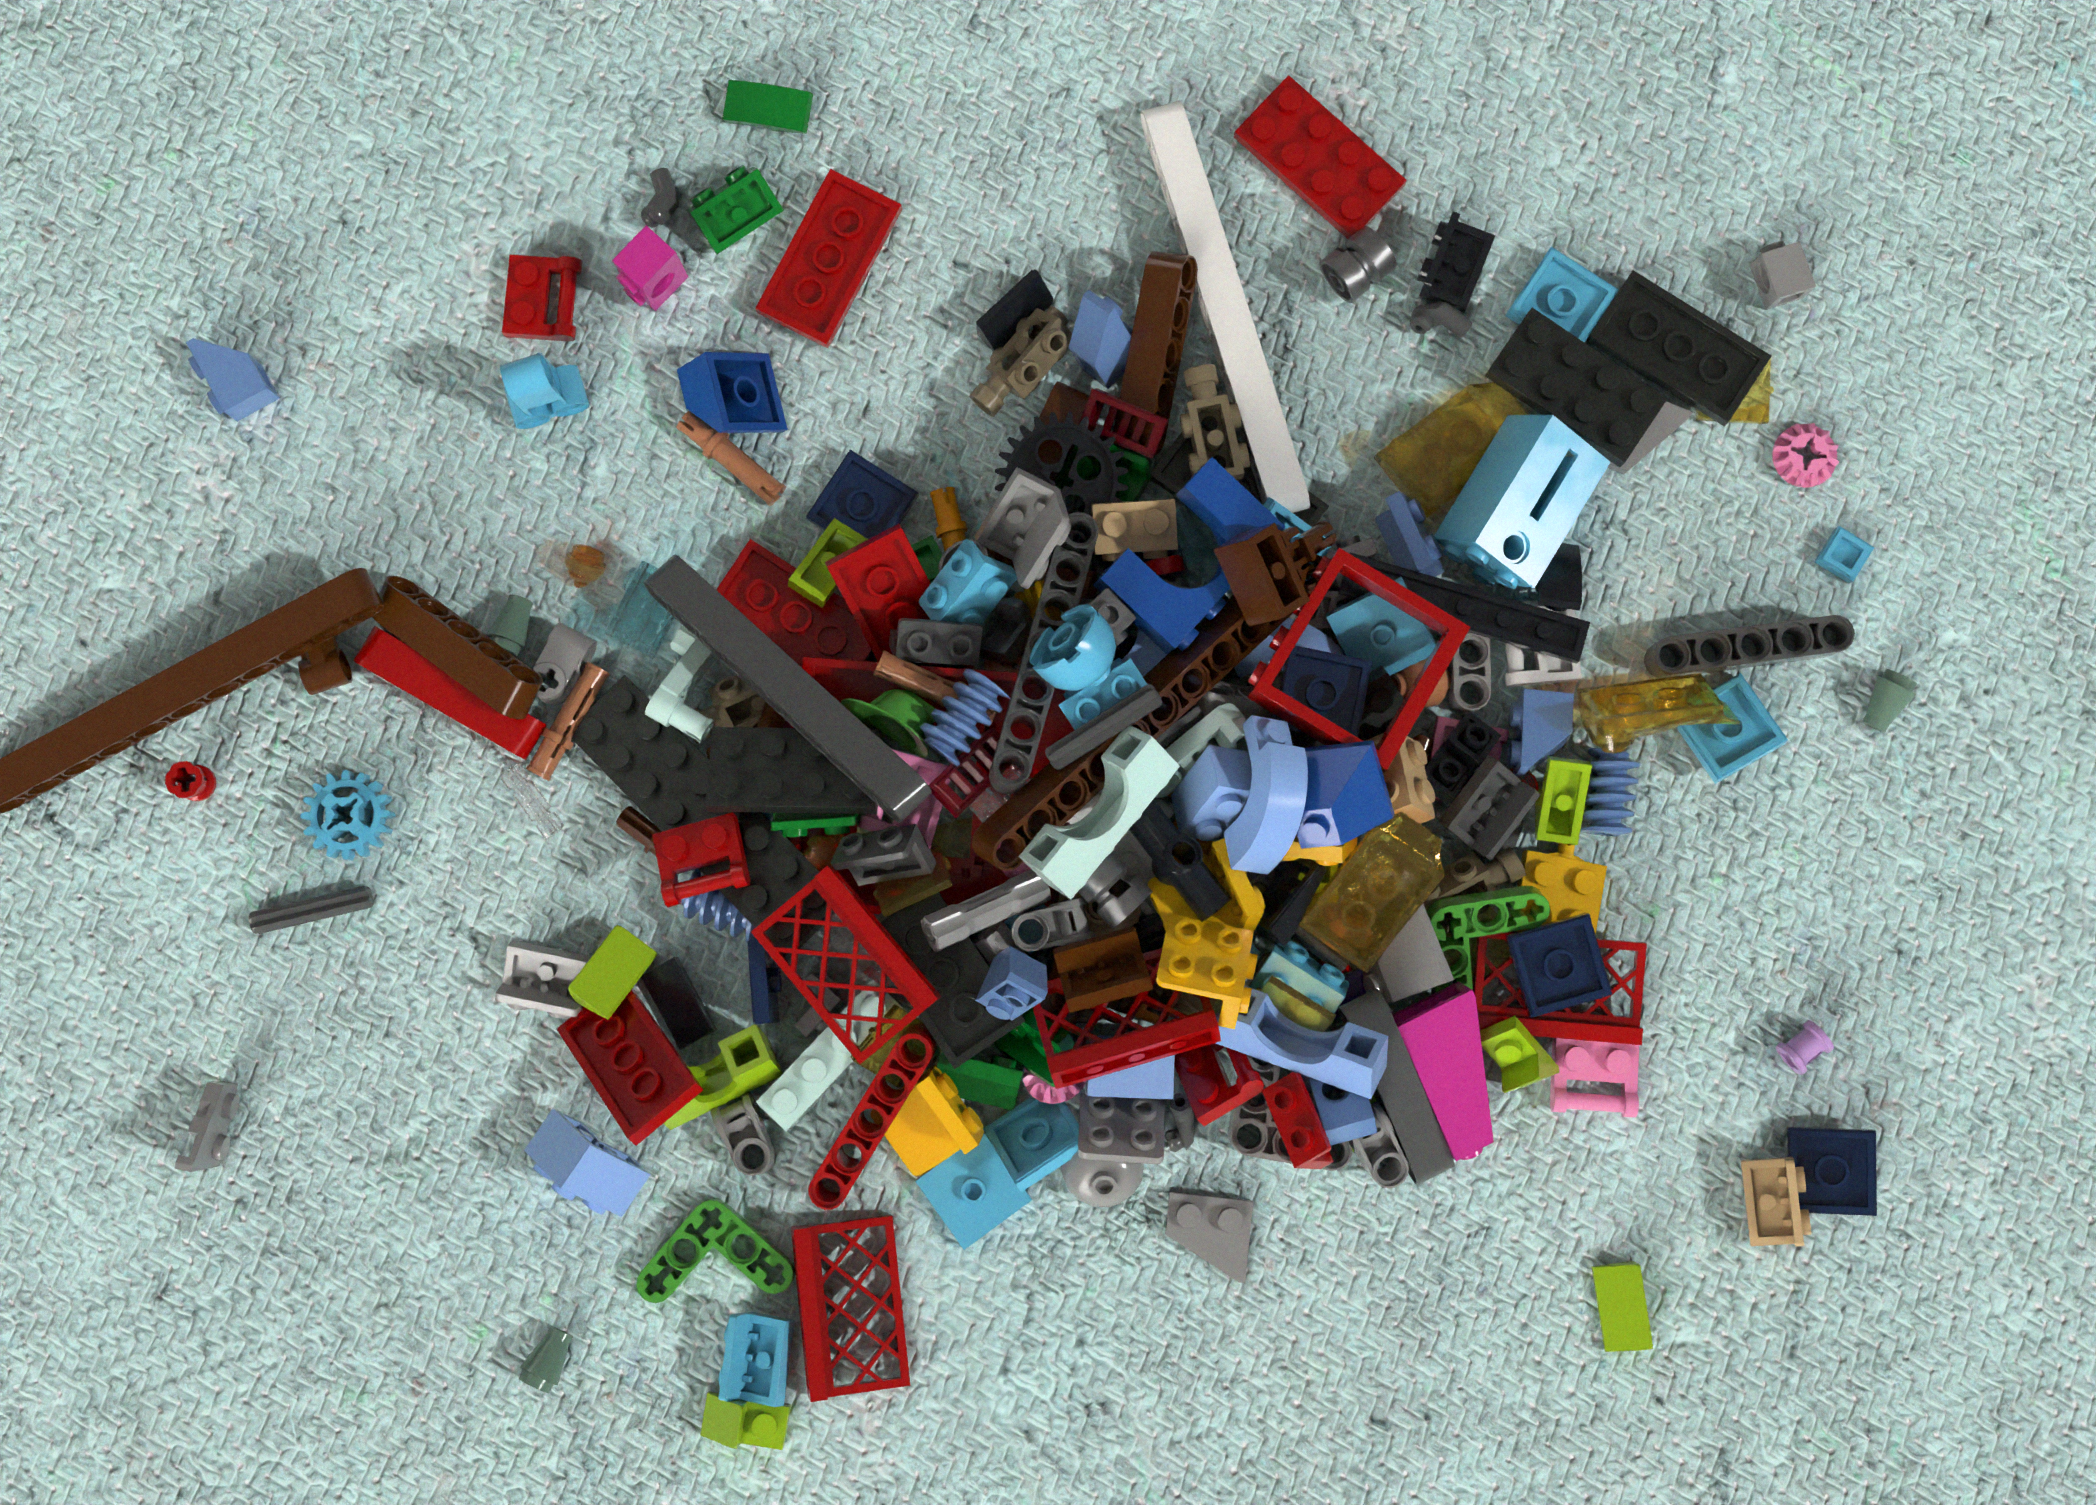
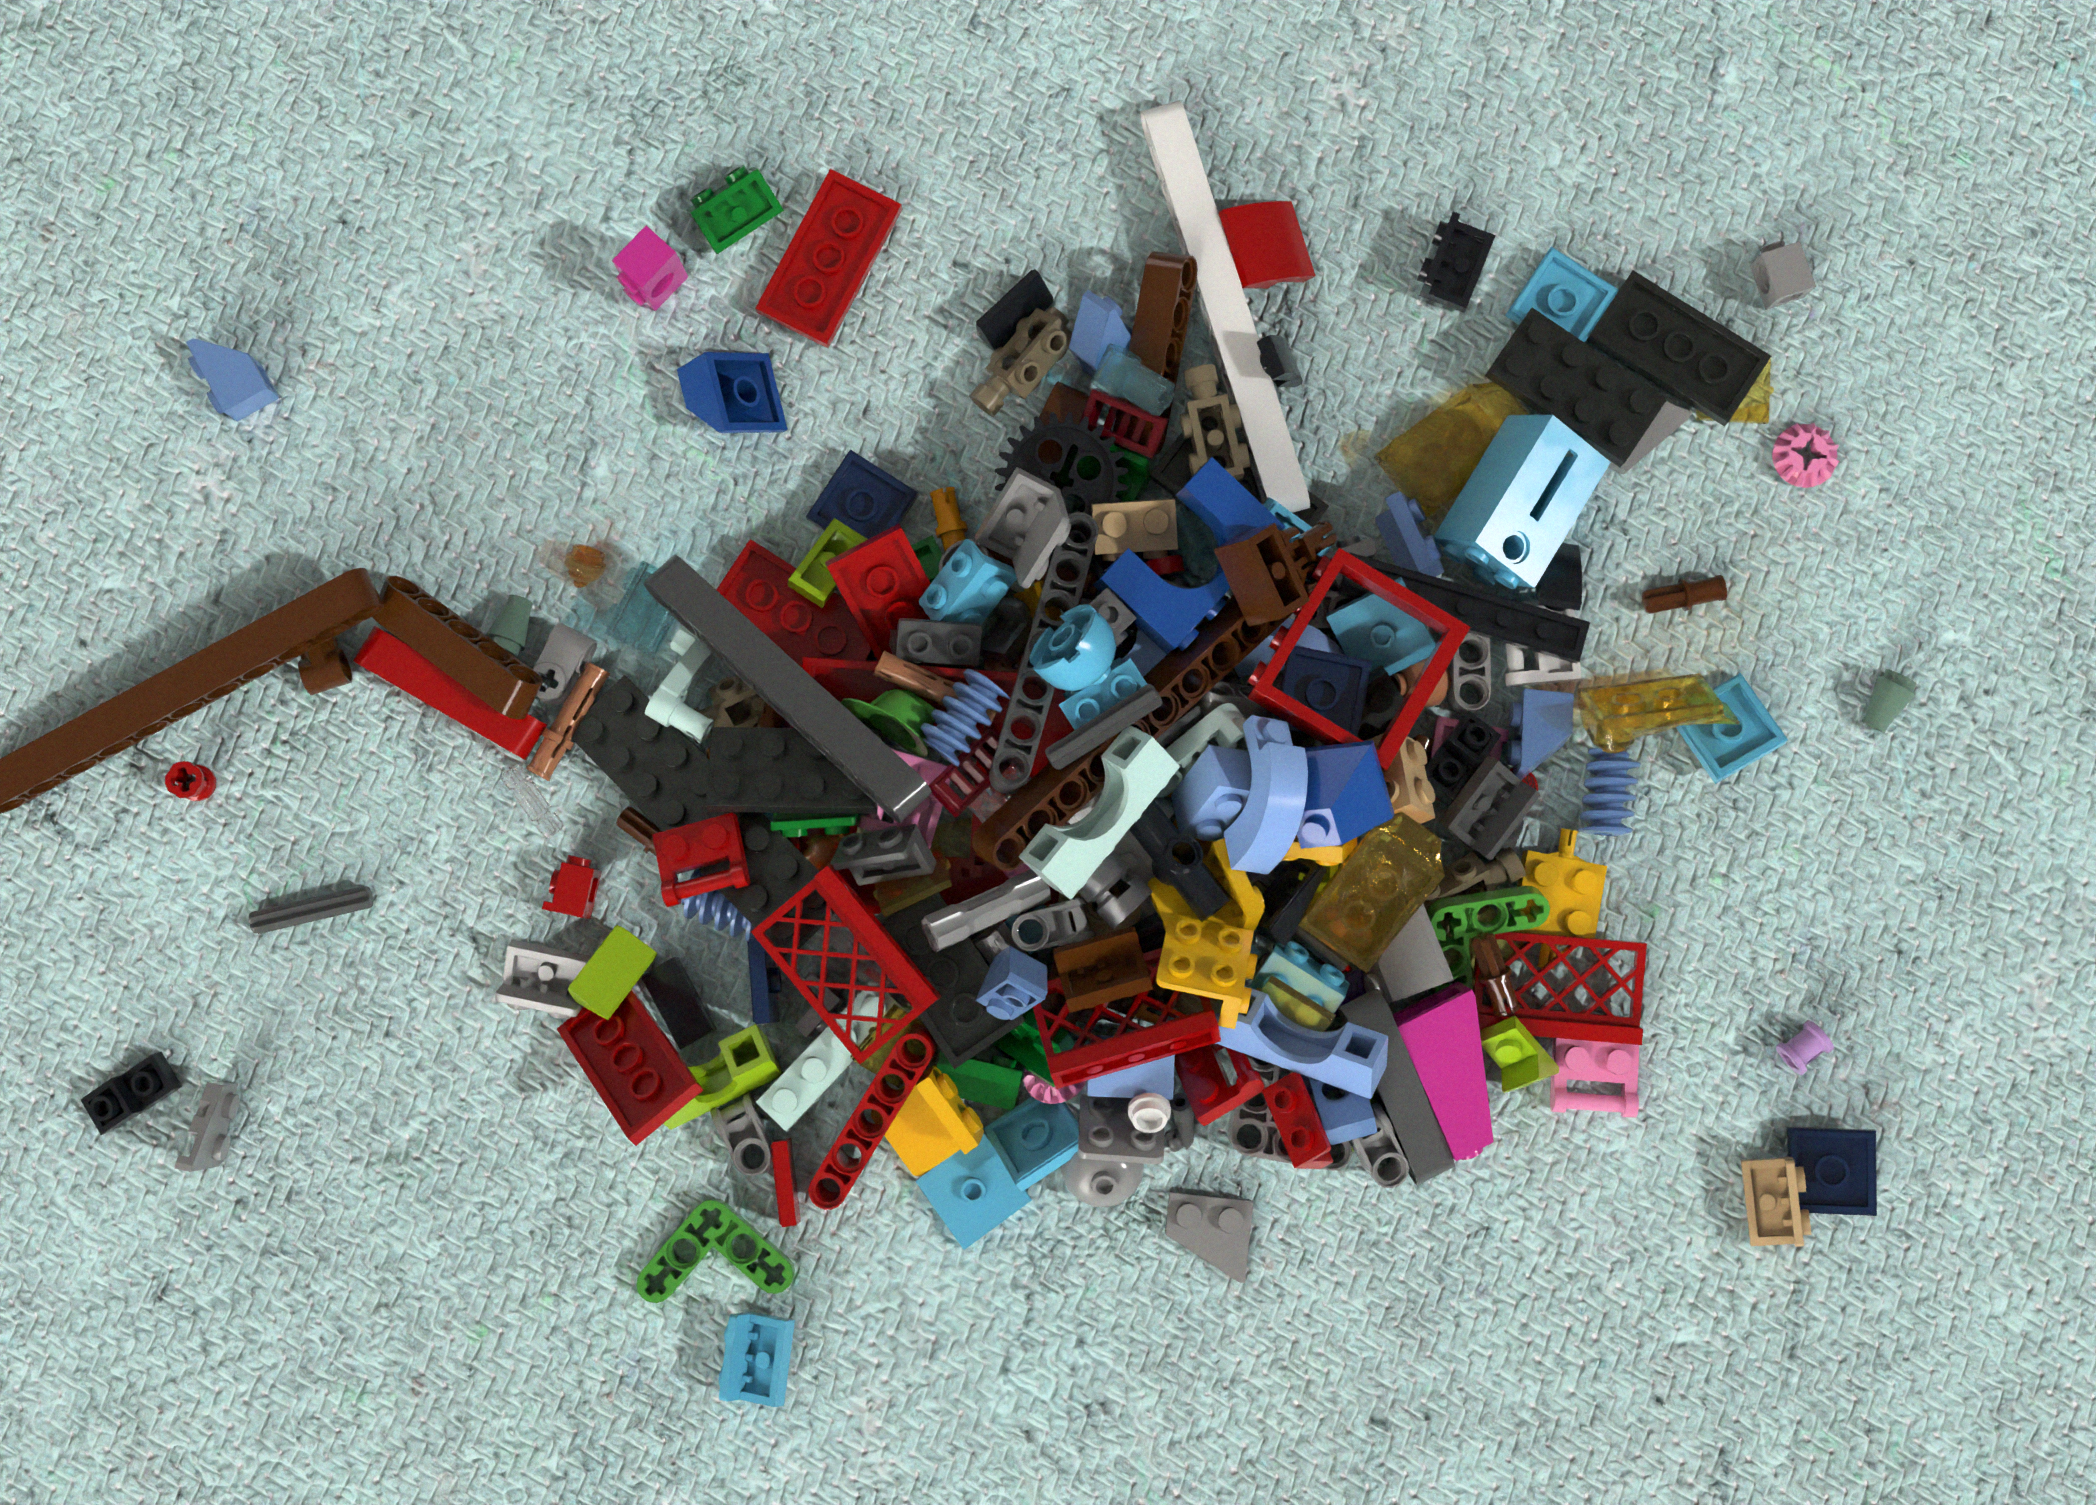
medium azure gear [300,770,396,861] -> none
medium azure piece [500,353,590,429] -> none
red plate [502,254,582,342] -> none
sand green cone [519,1326,573,1393] -> none
light blue brick [524,1108,651,1217] -> none
dark grey arm [641,168,679,228] -> none
nougat pin [676,411,786,506] -> none
lime slope [700,1391,791,1450] -> none
green slope [722,80,813,134] -> none
red fence [791,1215,911,1402] -> none
red plate [1234,75,1407,239] -> none
flat silver wheel [1319,226,1397,303] -> none
dark grey arm [1410,301,1472,338] -> none
dark blue plate [1505,913,1613,1018] -> none
lime slope [1535,756,1592,845] -> none
lime slope [1591,1261,1653,1352] -> none
dark grey beam [1644,615,1855,679] -> none
medium azure tile [1814,526,1874,584] -> none
none -> black slope [80,1052,182,1135]
none -> red brick [542,855,602,919]
none -> red tile [771,1138,801,1227]
none -> clear light blue piece [1091,343,1175,416]
none -> white plate [1128,1093,1171,1133]
none -> red slope [1218,201,1316,289]
none -> black slope [1257,335,1303,387]
none -> reddish brown axle [1471,932,1520,1017]
none -> reddish brown axle [1642,575,1727,614]

